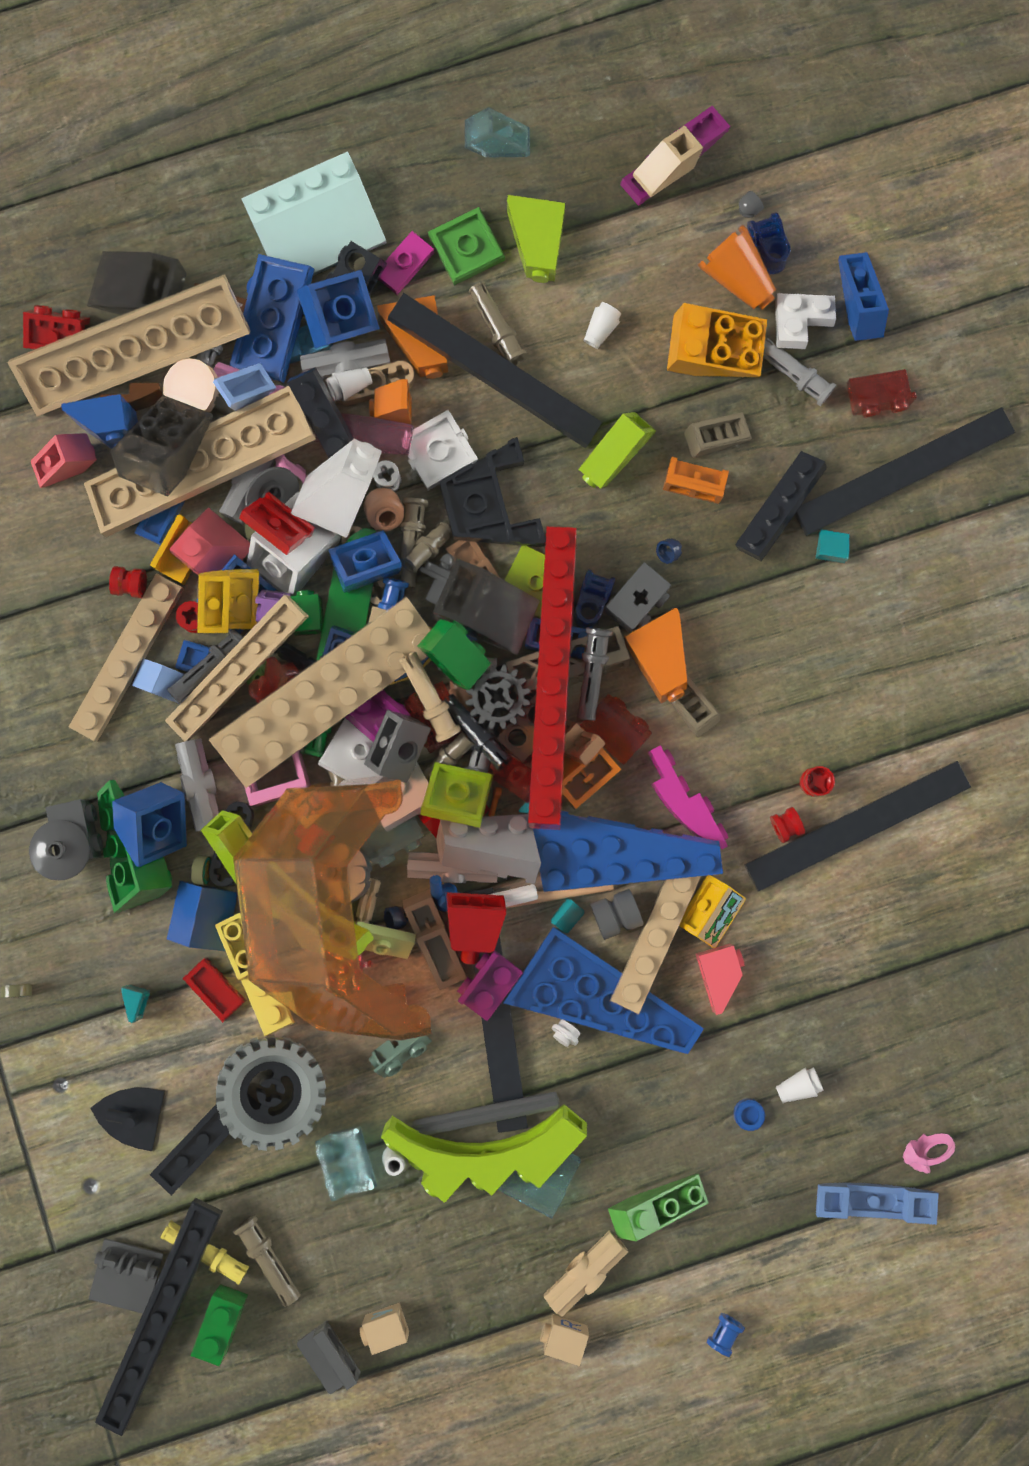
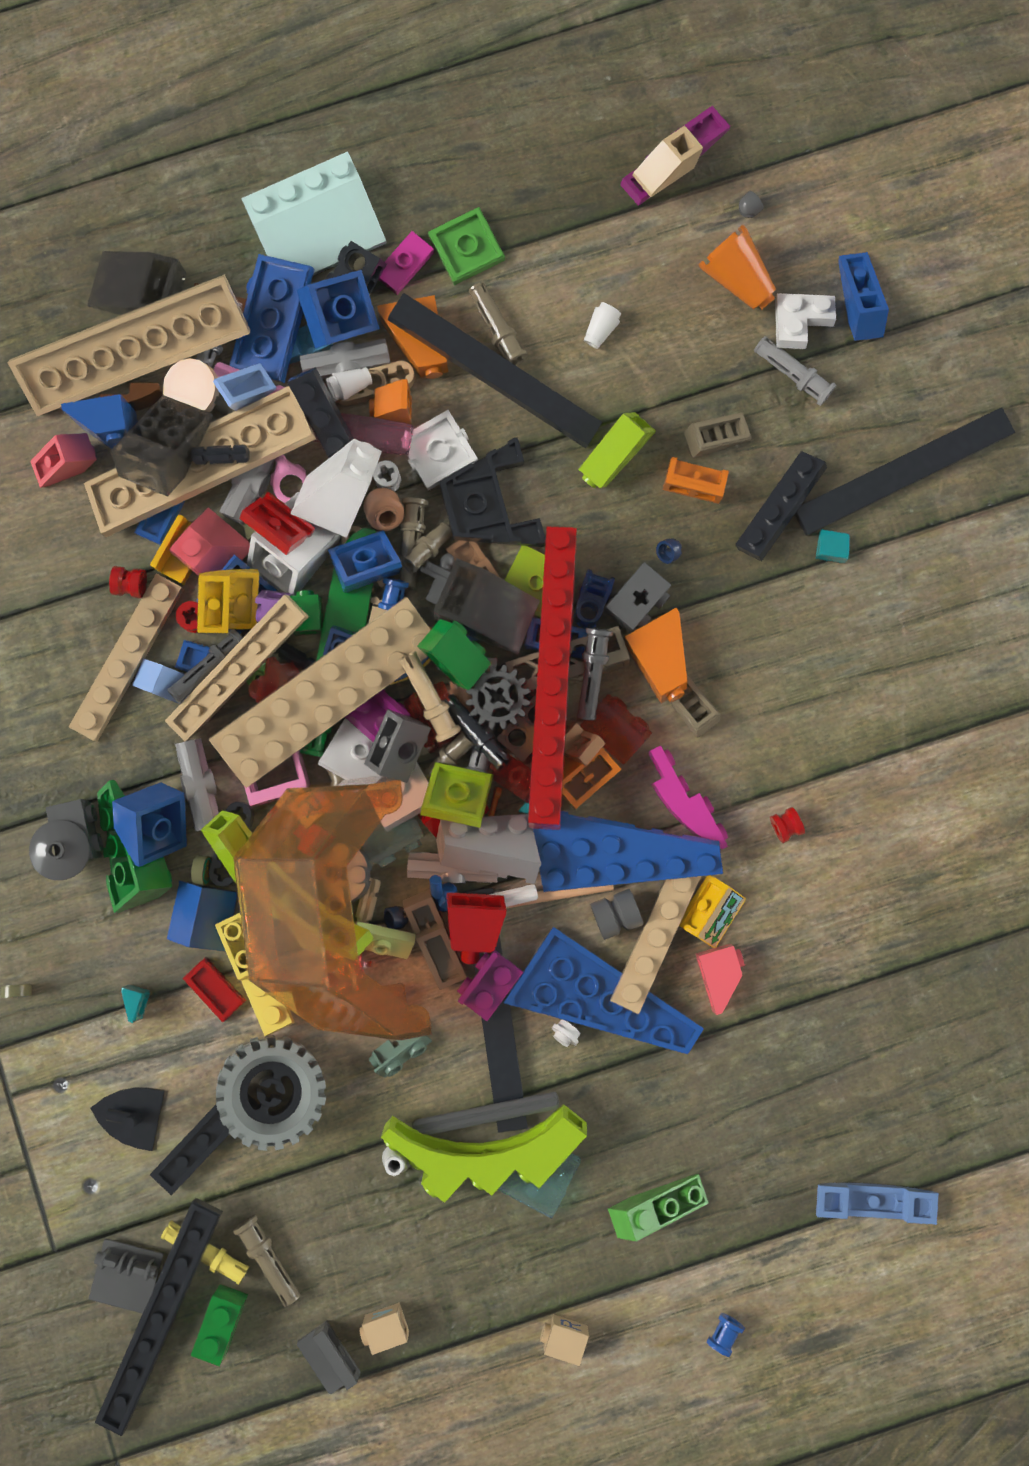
red bracket [23,305,90,349] -> none
dark grey dish [245,467,299,507] -> none
clear light blue bracket [315,1126,377,1201] -> none
clear light blue slope [465,107,530,157] -> none
lime slope [507,195,565,283] -> none
tan piece [544,1230,628,1317] -> none
teal slope [551,898,585,933] -> none
light orange slope [667,303,767,377] -> none
blue tile [733,1098,765,1131] -> none
black tile [744,761,971,892] -> none
clear blue piece [747,212,791,274] -> none
white cone [776,1067,824,1103] -> none
red wheel [799,766,835,797] -> none
clear red bracket [846,369,917,418] -> none
bright pink piece [903,1133,955,1174] -> none
none -> black axle [191,444,250,465]

